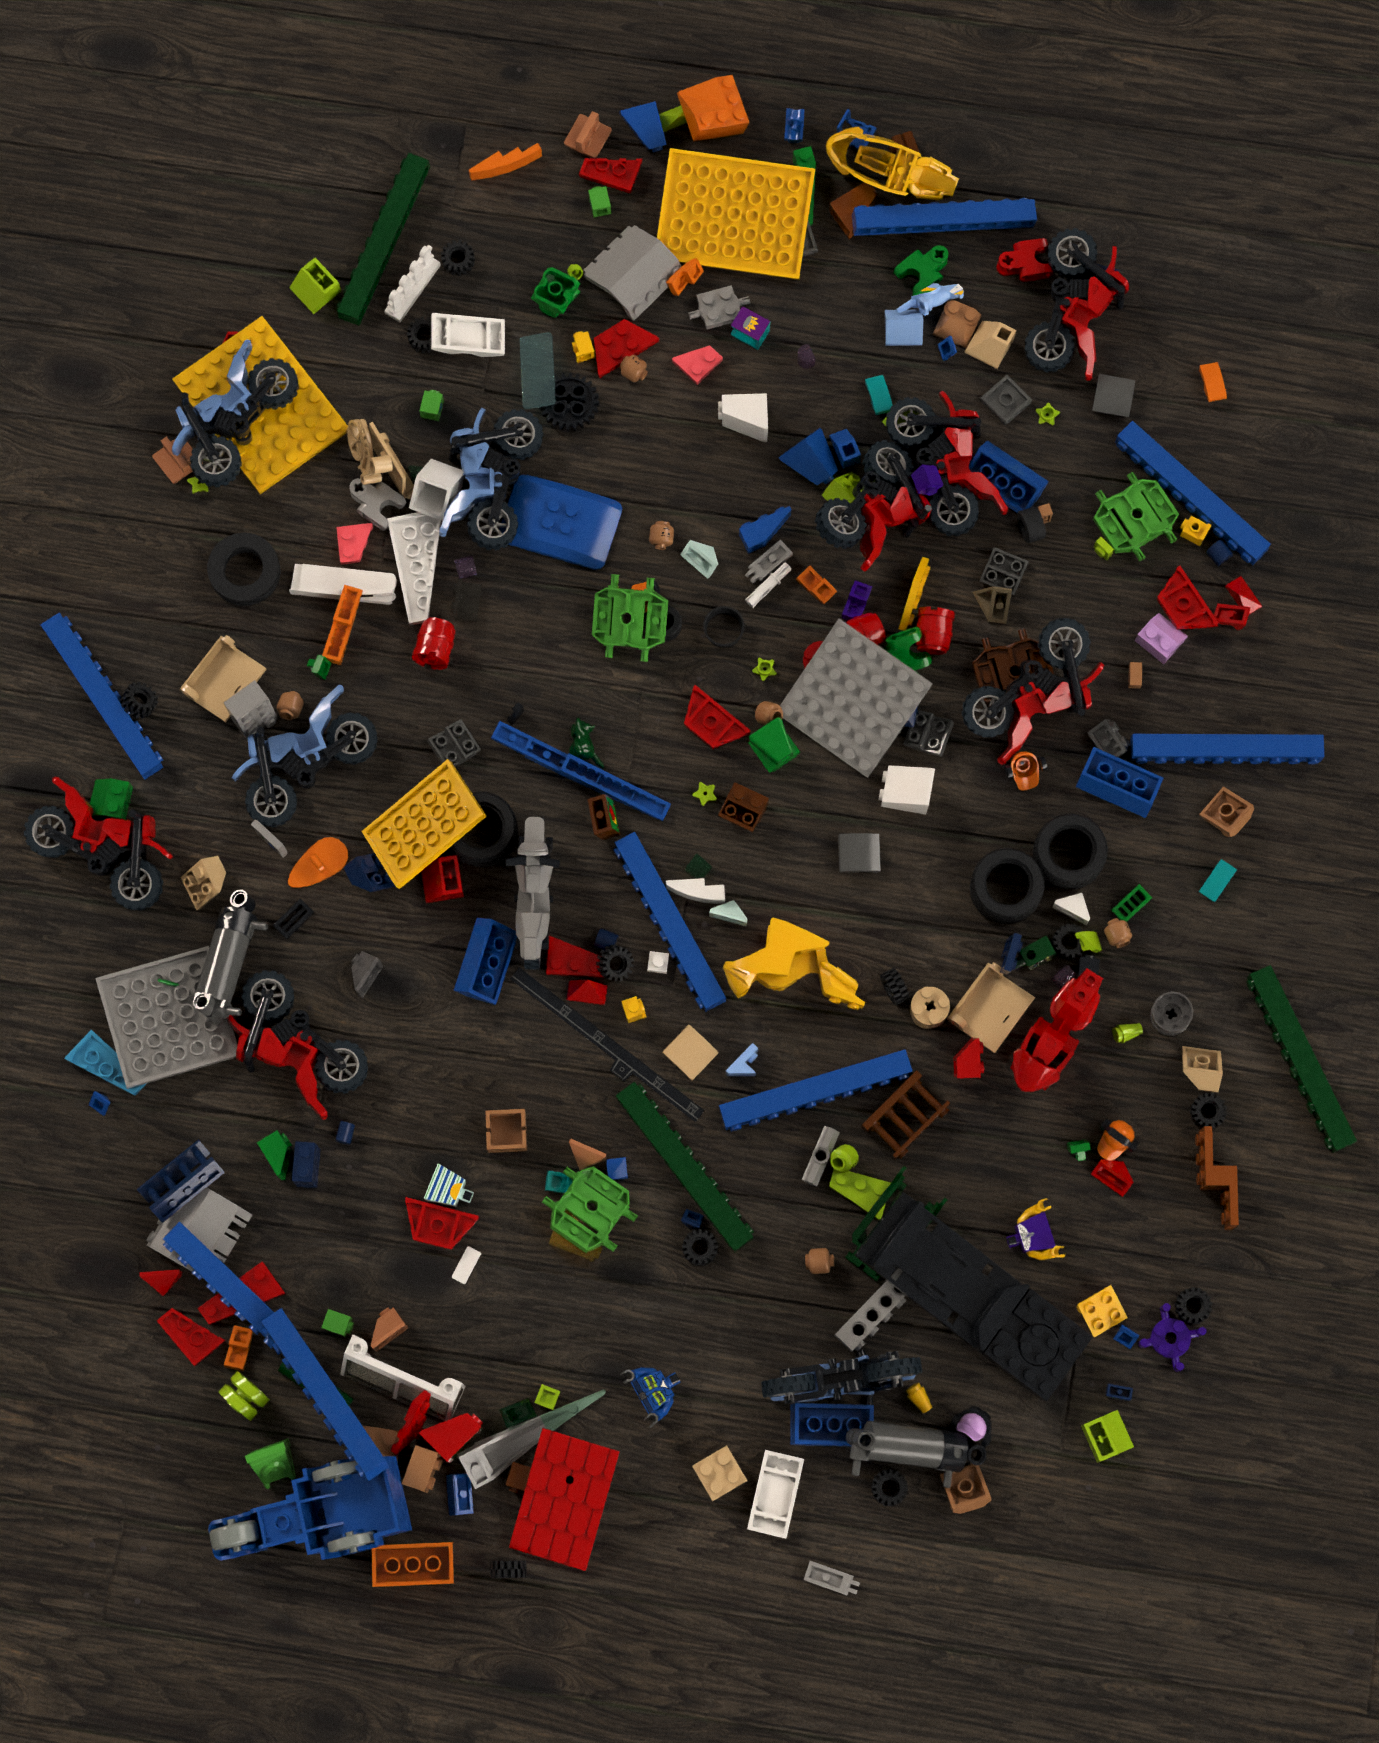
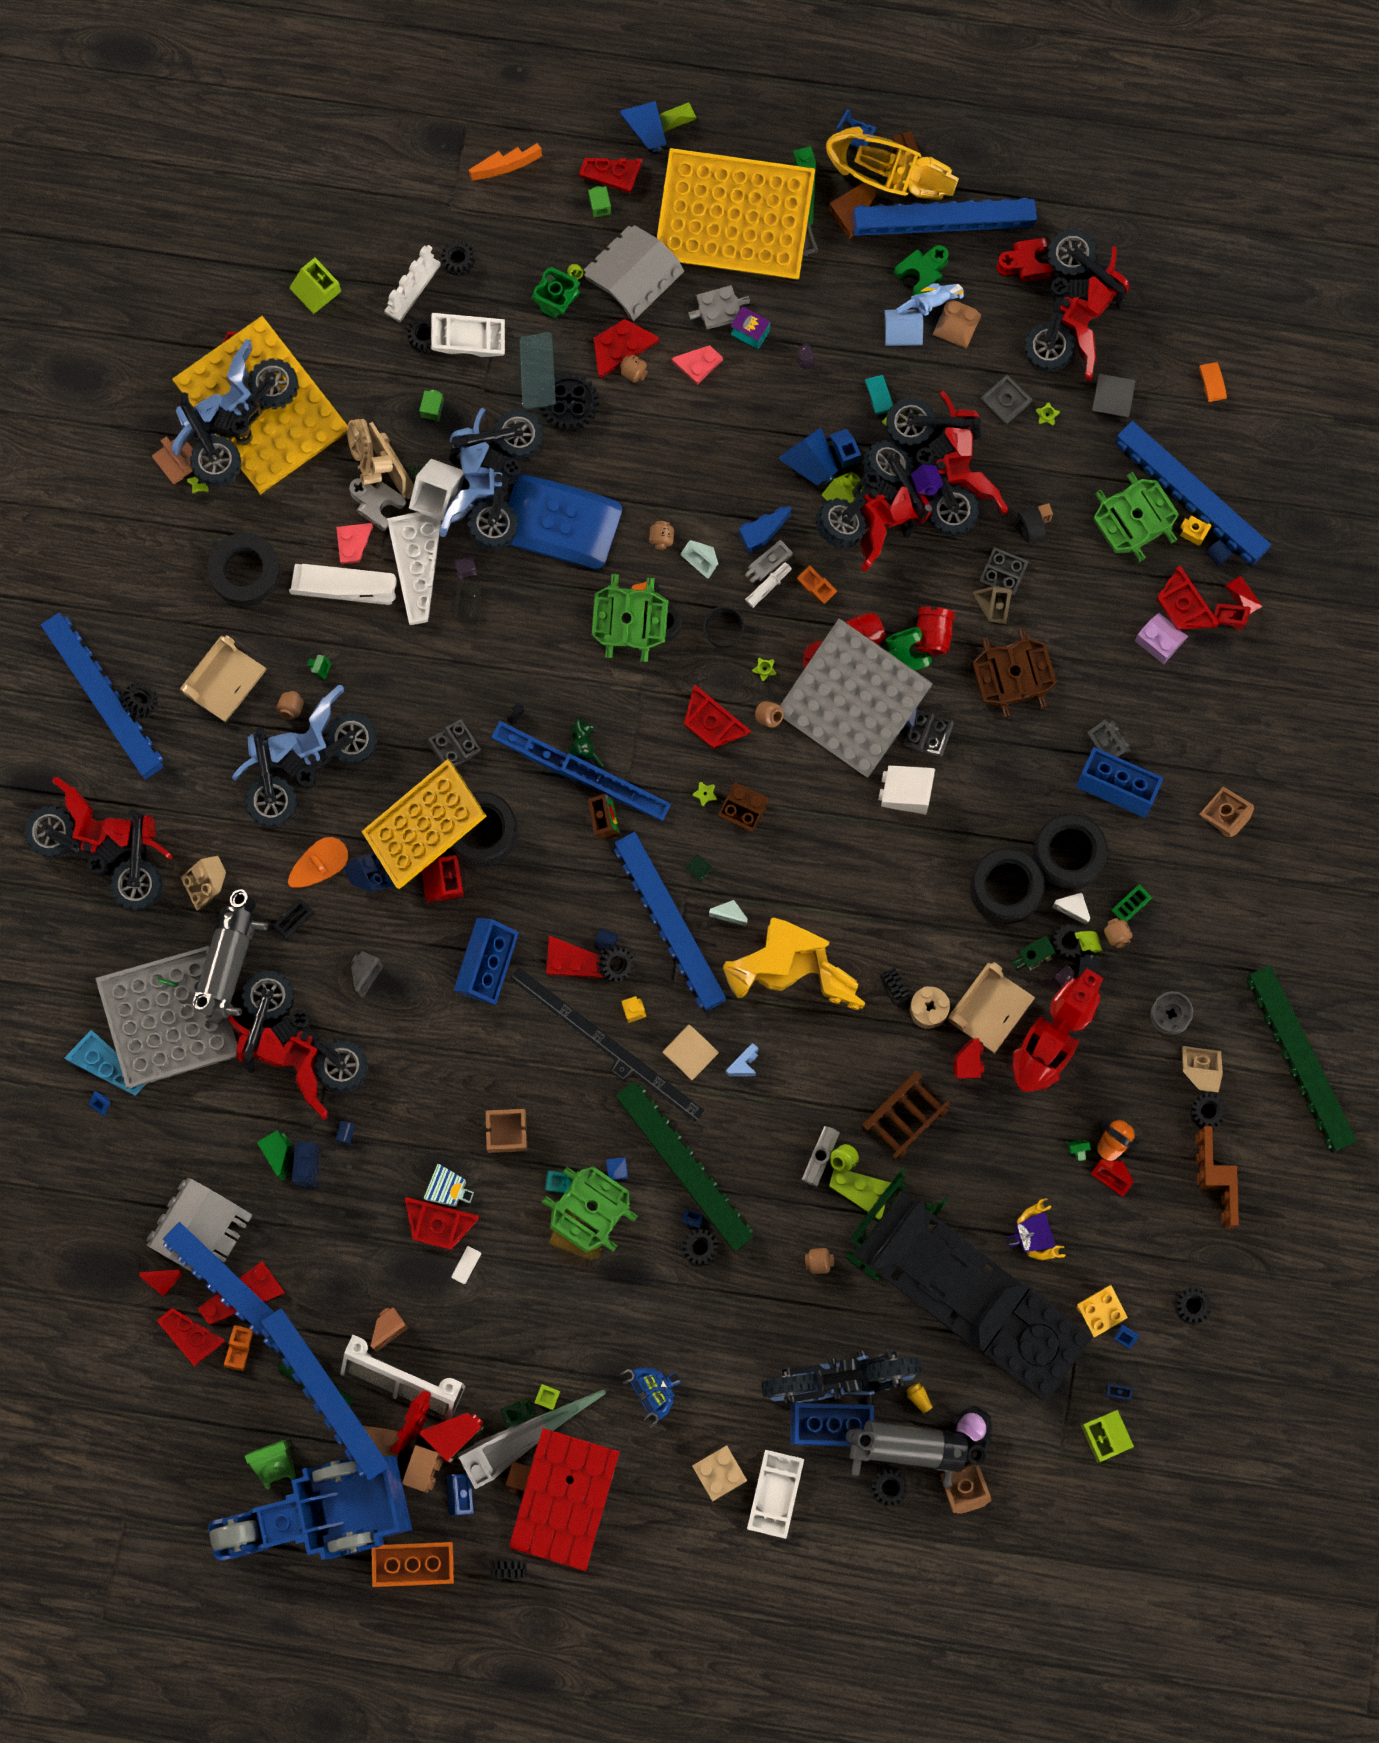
green slope [90,778,133,820] -> none
dark blue fence [137,1139,225,1223] -> none
lime wheel [219,1371,270,1421] -> none
light grey brick [224,680,278,741] -> none
light grey tile [251,820,288,858] -> none
bright green brick [321,1309,354,1337] -> none
orange slope [322,585,363,665] -> none
dark green brick [336,153,430,326] -> none
red piece [412,617,455,670] -> none
light grey piece [506,817,560,970] -> none
nougat bracket [564,111,612,158] -> none
red slope [567,980,608,1005] -> none
nougat slope [569,1139,607,1170] -> none
yellow brick [572,331,595,363] -> none
white plate [647,951,669,974] -> none
orange slope [666,258,704,296] -> none
white slope [666,878,725,904] -> none
orange slope [677,75,749,141] -> none
white slope [718,393,768,442] -> none
blue brick [719,1049,913,1132] -> none
green piece [748,717,800,773] -> none
blue hips [784,108,805,143] -> none
light grey hinge [803,1561,860,1595] -> none
light grey brick [834,1268,907,1352] -> none
dark grey slope [838,833,881,873] -> none
dark purple slope [841,580,872,620] -> none
yellow plate [899,557,931,631] -> none
blue slope [937,336,957,361] -> none
piece [962,618,1104,765] -> none
tan slope [965,321,1016,369] -> none
blue slope [969,440,1049,513] -> none
dark blue plate [1000,933,1023,975] -> none
orange cap [1004,751,1047,791] -> none
lime plate [1094,537,1114,560] -> none
lime cone [1112,1023,1143,1044] -> none
medium nougat piece [1128,662,1142,689] -> none
blue brick [1130,734,1324,764] -> none
dark purple plate [1138,1303,1207,1372] -> none
teal slope [1199,859,1237,902] -> none

